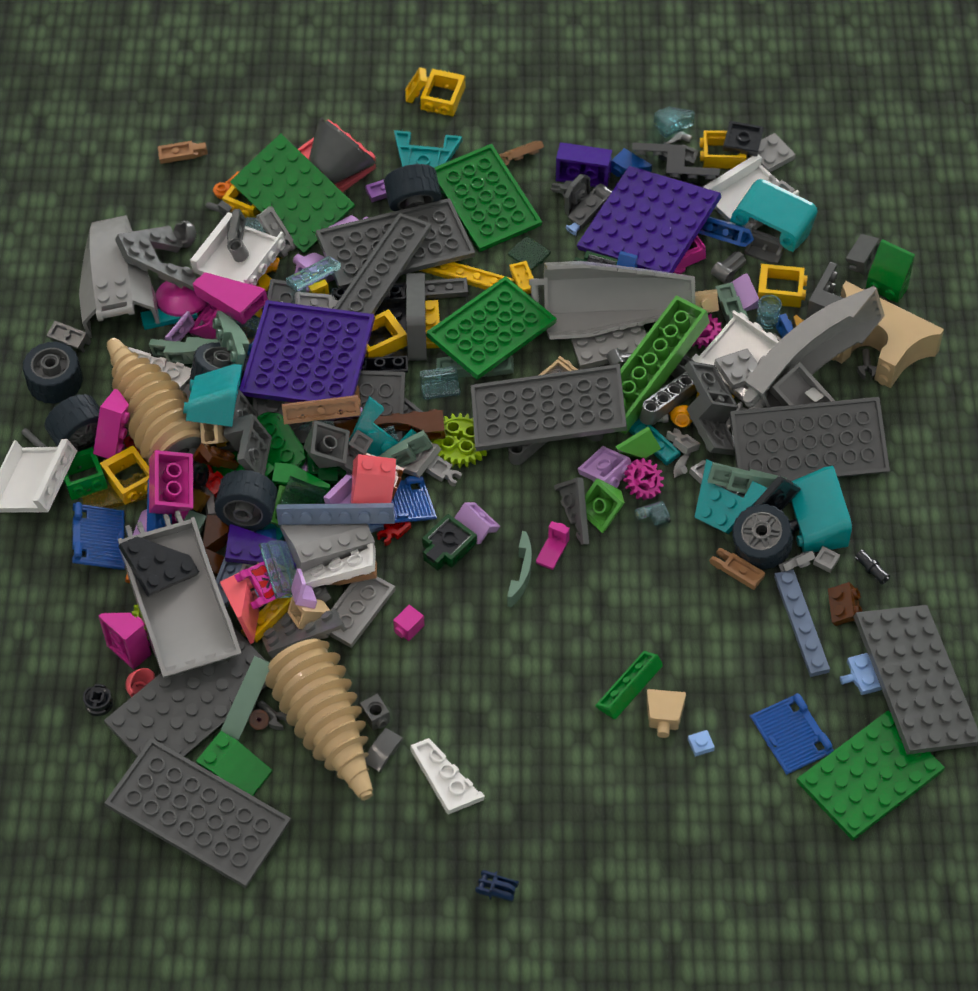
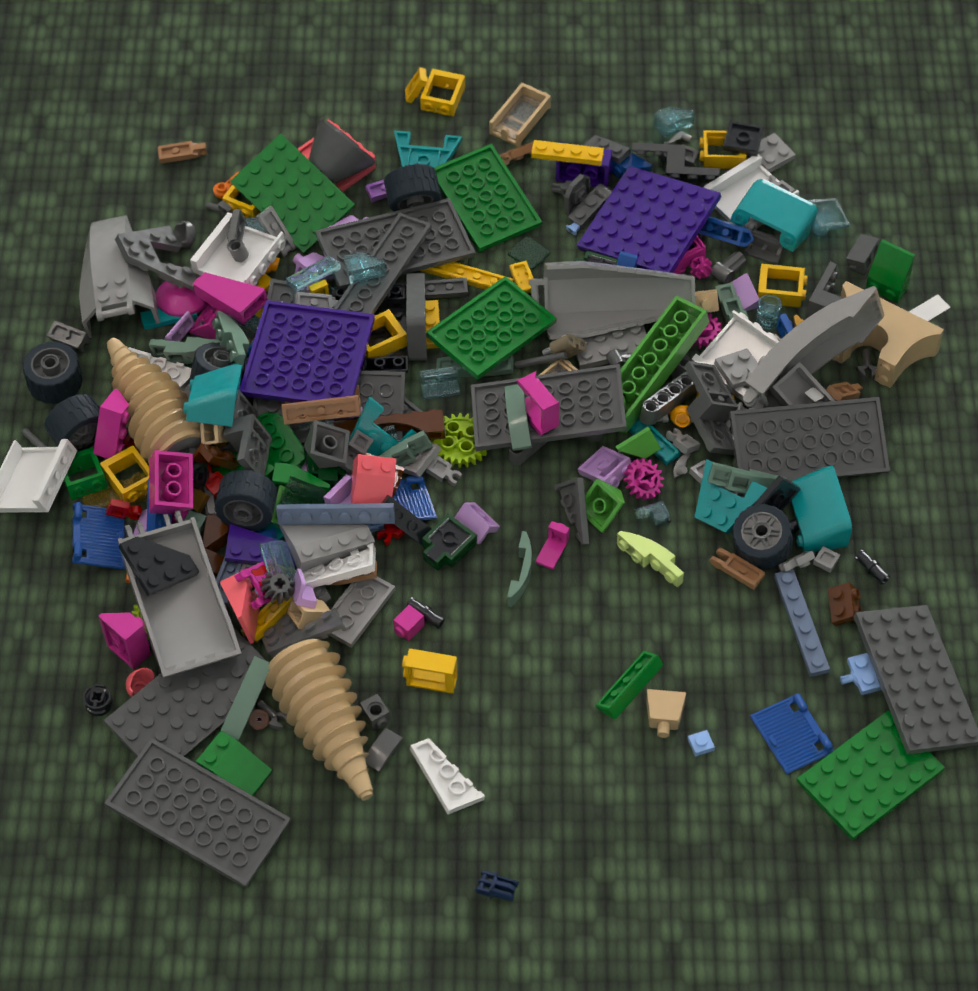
none -> red plate [106,498,142,520]
none -> dark grey gear [261,569,295,604]
none -> clear light blue slope [344,252,386,284]
none -> black plate [382,495,432,545]
none -> yellow window [402,648,458,694]
none -> black pin [406,597,445,629]
none -> tan door [489,83,551,147]
none -> sand green slope [505,384,532,451]
none -> dark grey bar [514,352,567,369]
none -> dark pink piece [517,371,559,436]
none -> yellow plate [531,140,604,166]
none -> dark tan piece [542,334,586,359]
none -> dark grey plate [583,135,631,164]
none -> yellowish green slope [617,531,684,587]
none -> dark pink gear [690,256,712,279]
none -> clear light blue slope [807,198,851,235]
none -> medium nougat hinge [826,382,863,401]
none -> white sticker [909,295,951,321]

